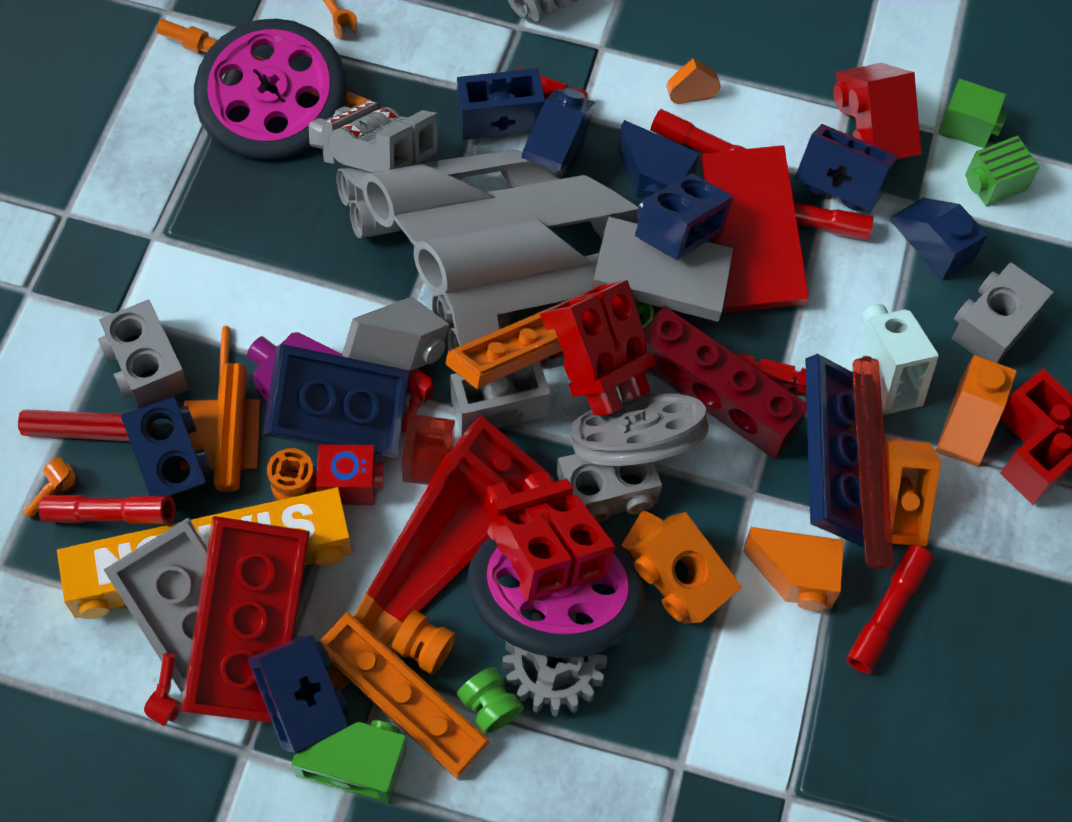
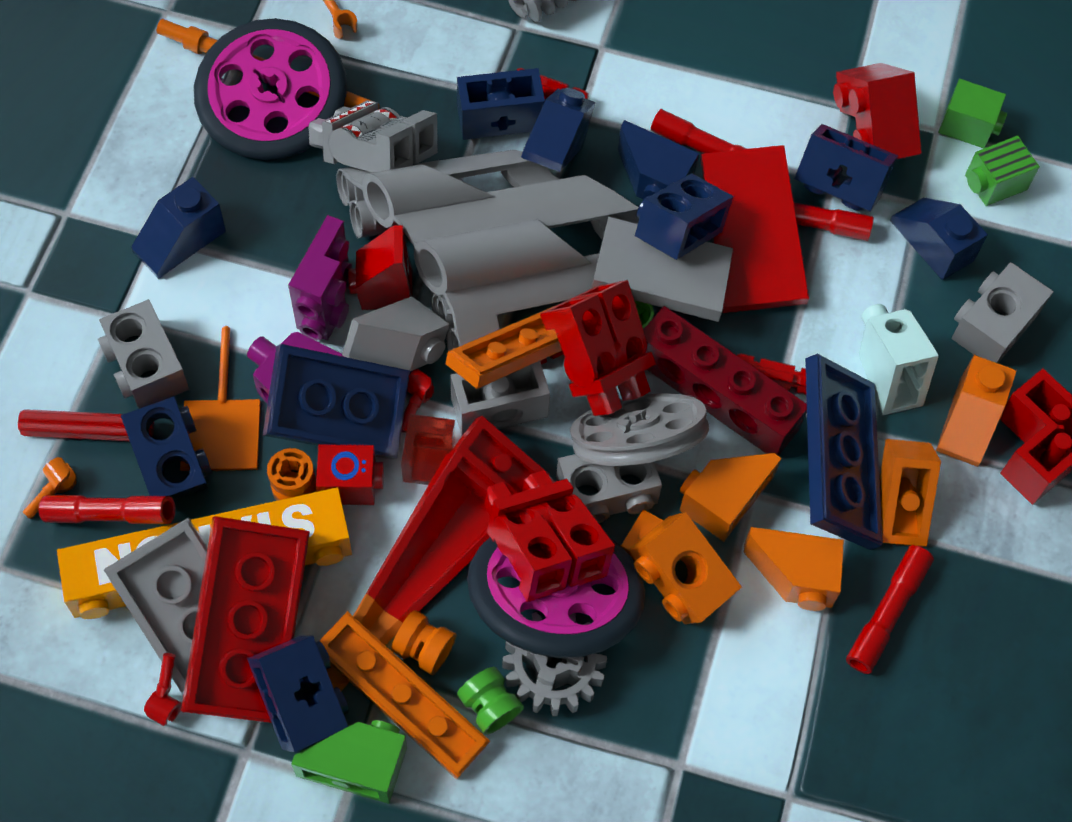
orange axle [213,363,247,492] -> none
orange tile [666,58,721,104] -> none
clear red axle [852,356,894,570] -> none
none -> dark blue slope [131,177,226,279]
none -> magenta plate [288,215,352,341]
none -> red slope [348,225,413,310]
none -> orange slope [679,453,782,542]

